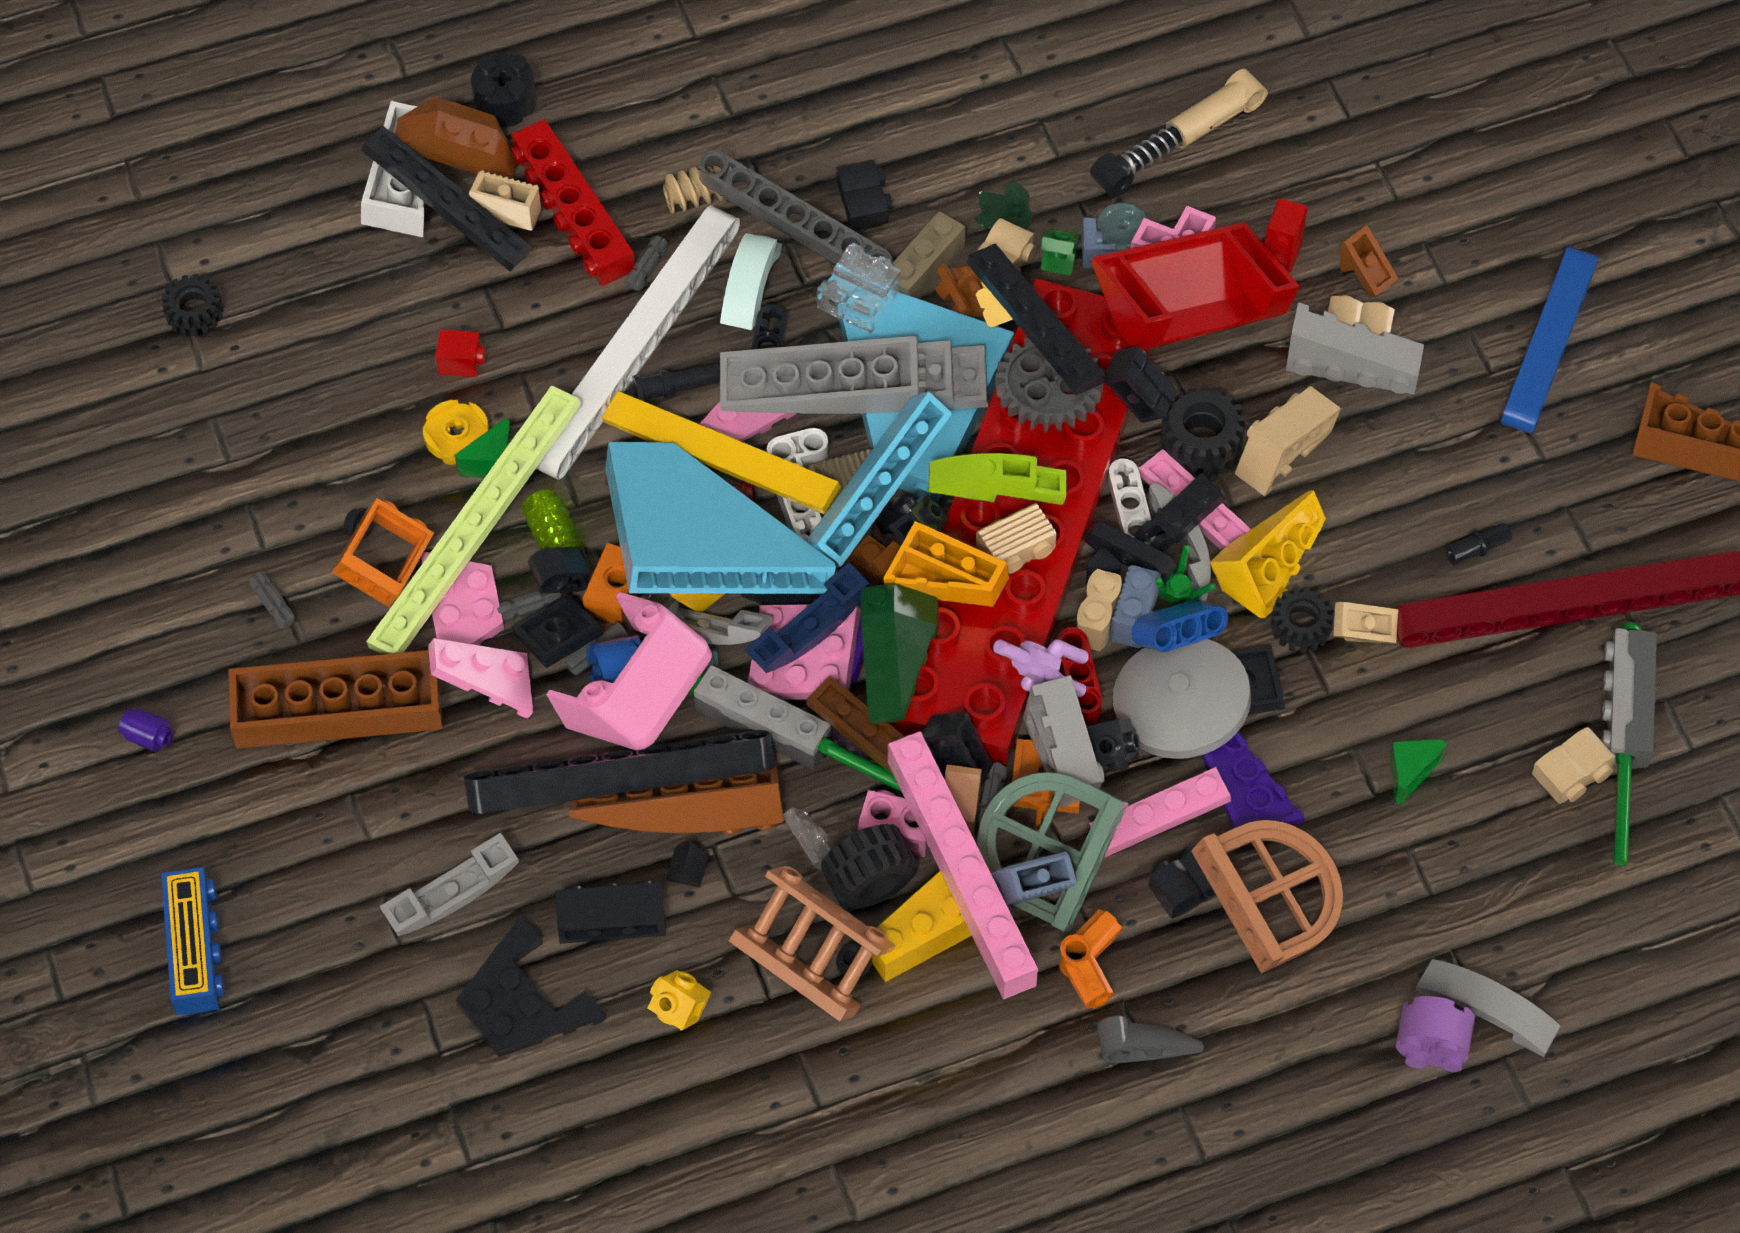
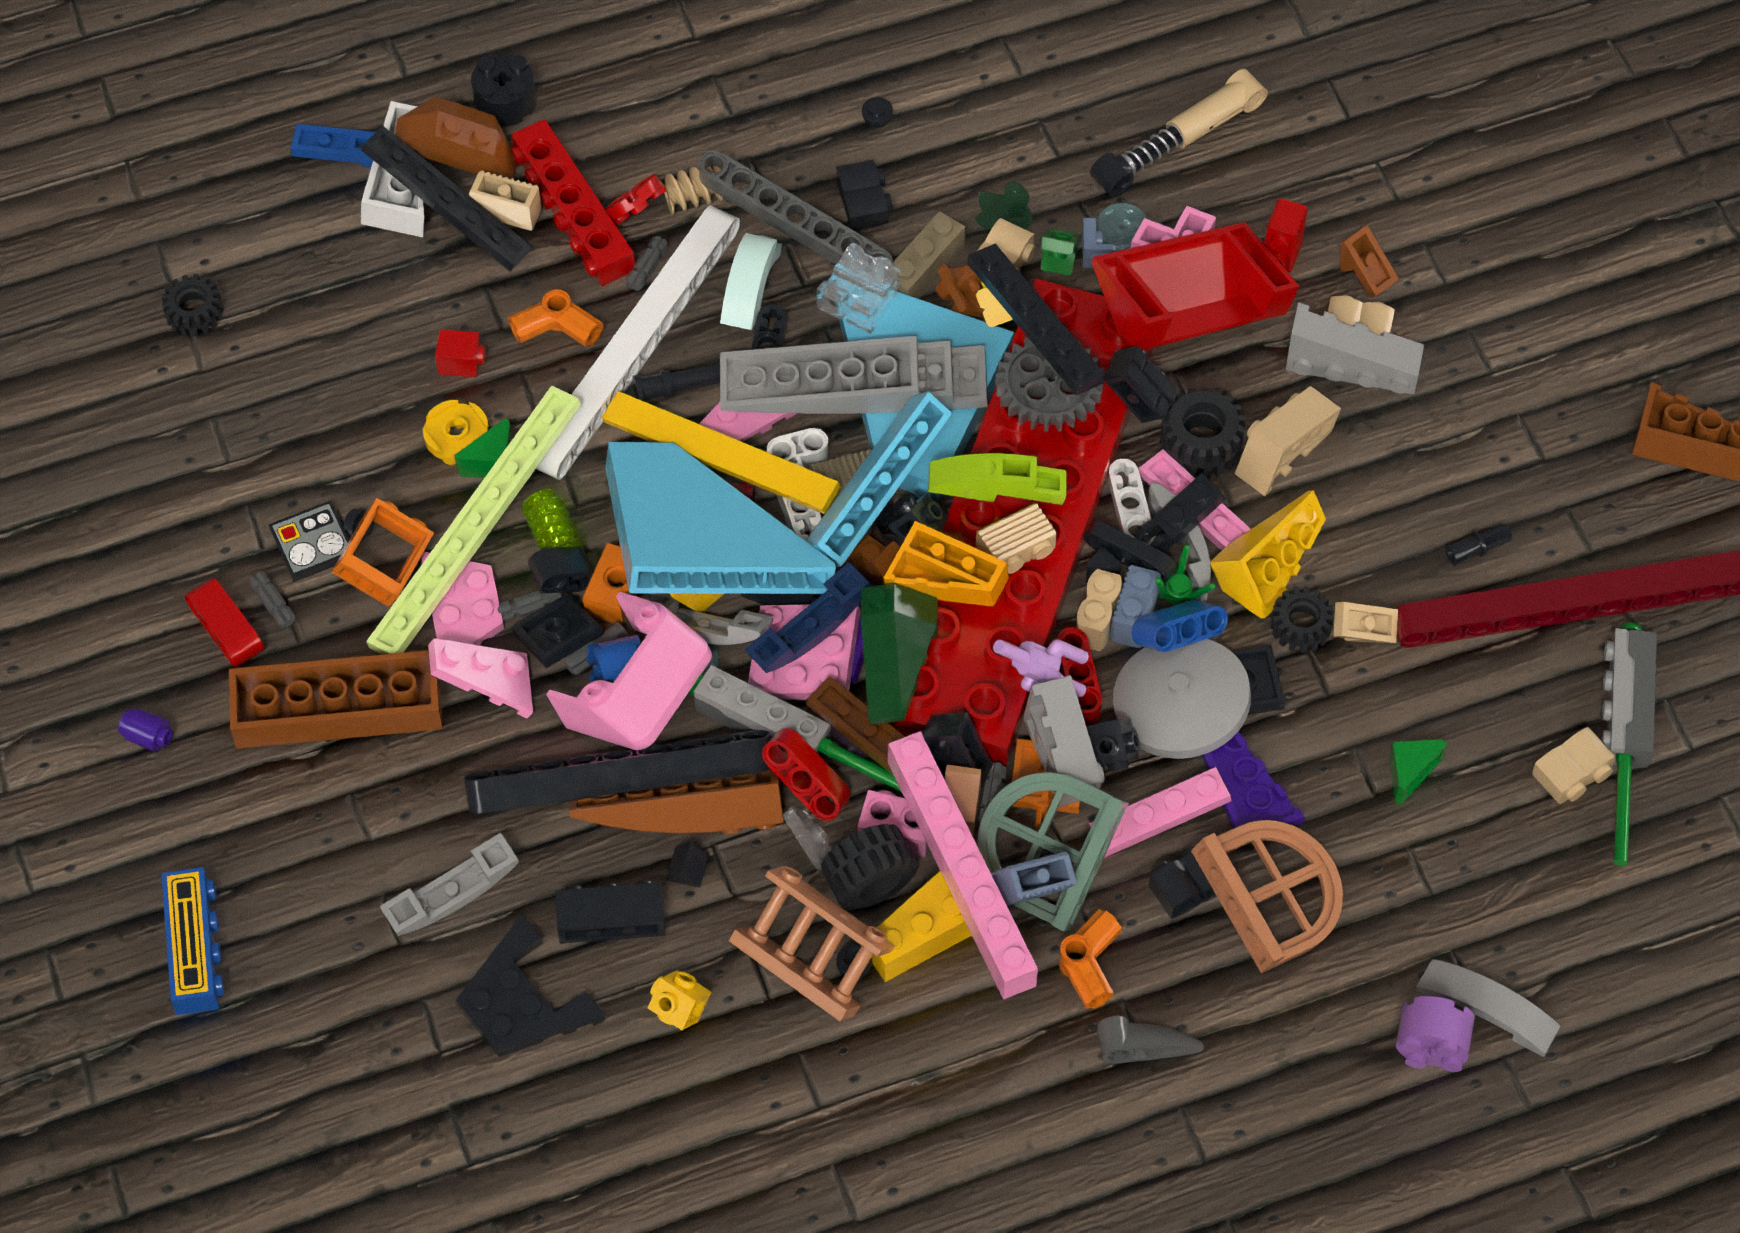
blue beam [1501,247,1599,434] -> none
none -> red beam [184,577,265,668]
none -> tile [268,500,356,582]
none -> blue plate [290,124,376,168]
none -> orange piece [508,289,604,347]
none -> red plate [605,174,667,225]
none -> red beam [762,728,851,821]
none -> black plate [862,97,893,127]

